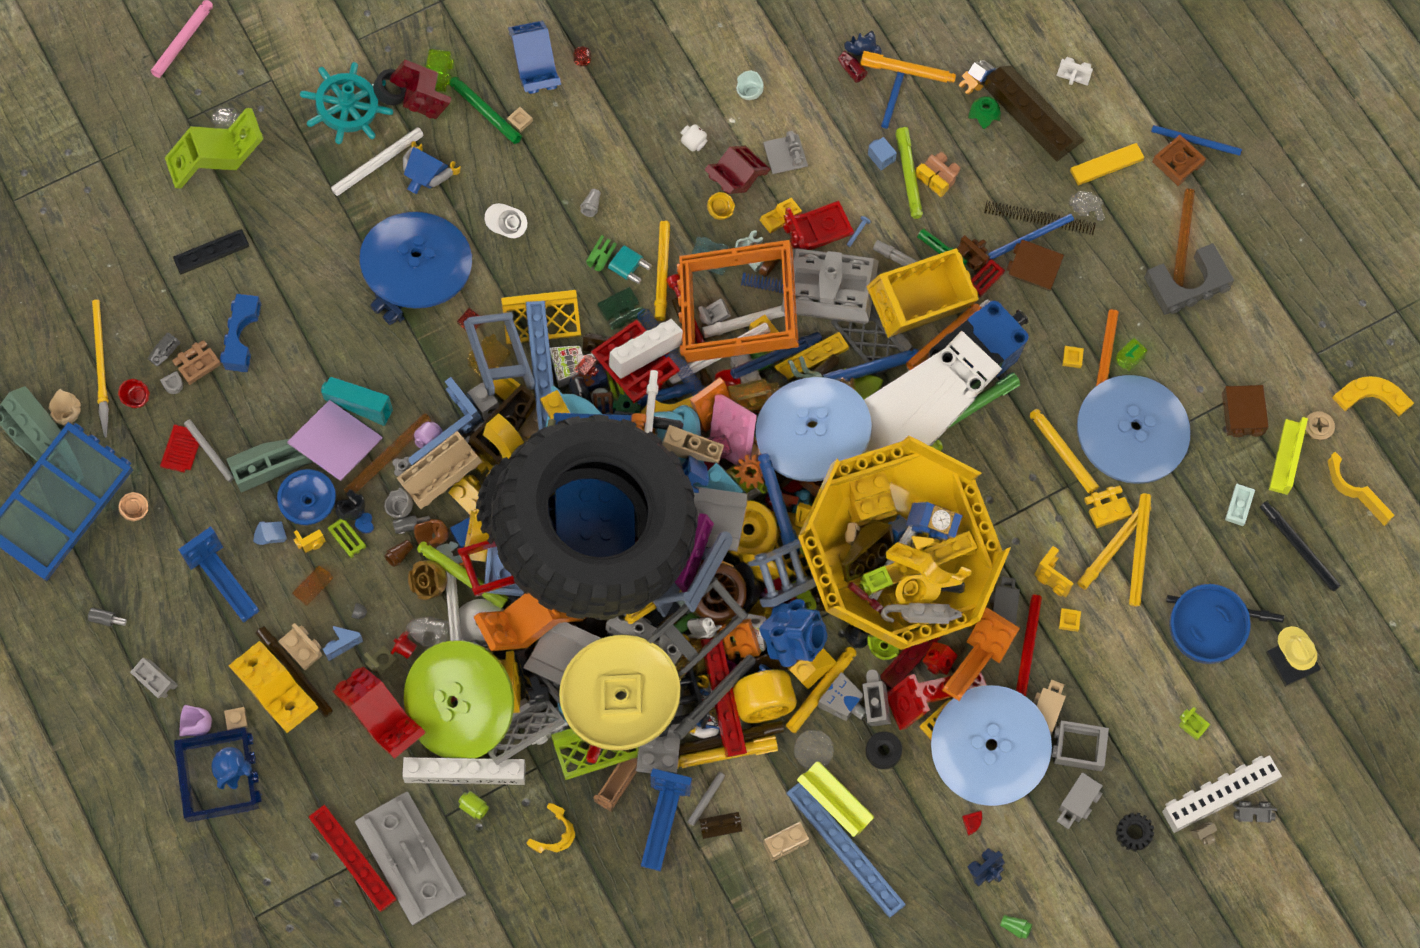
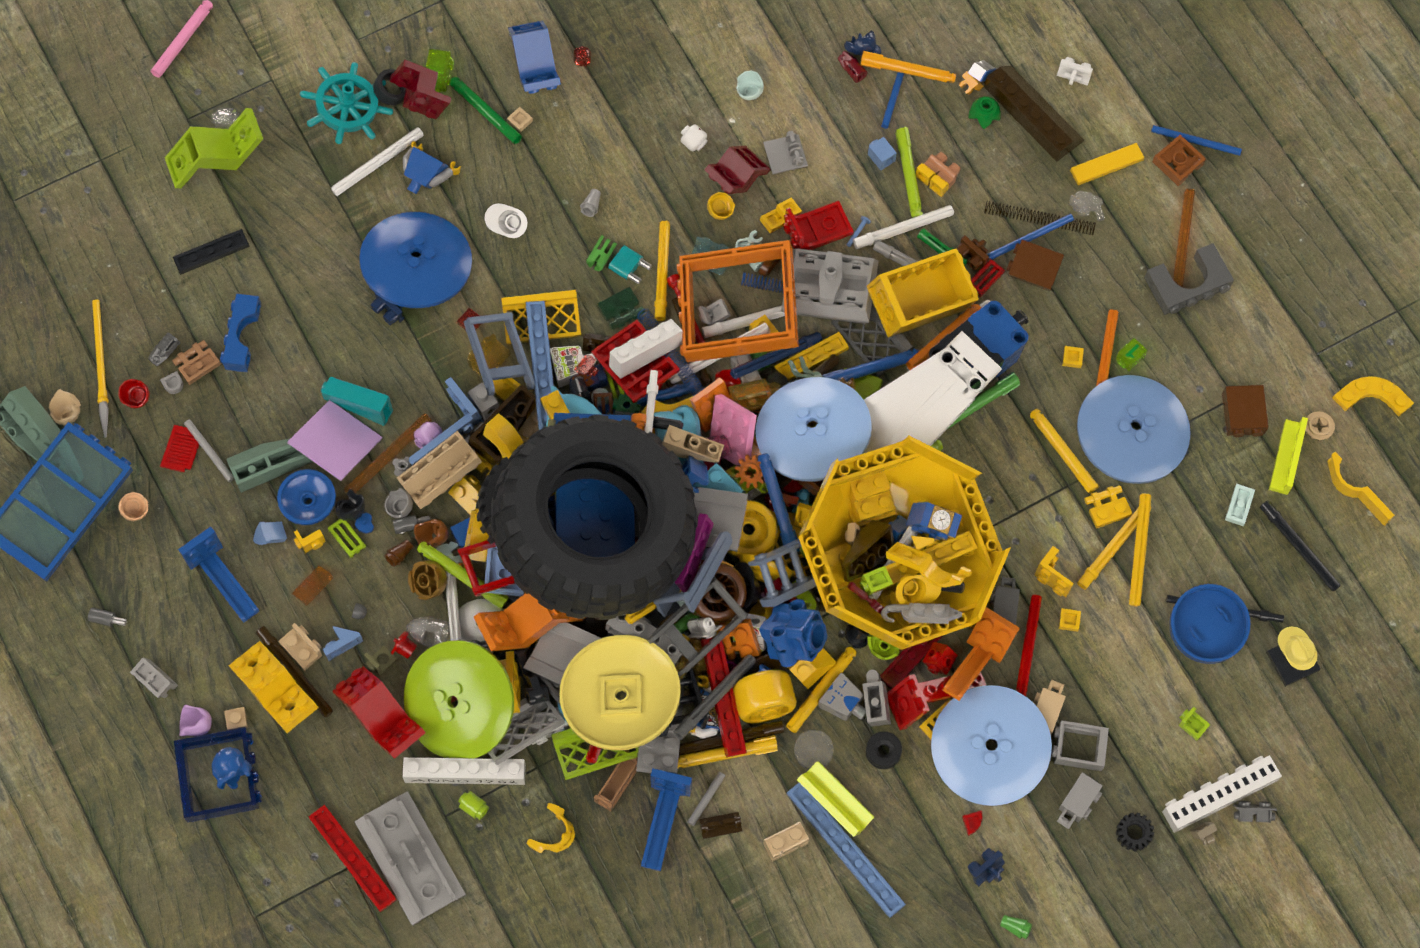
none -> white axle [853,205,954,250]

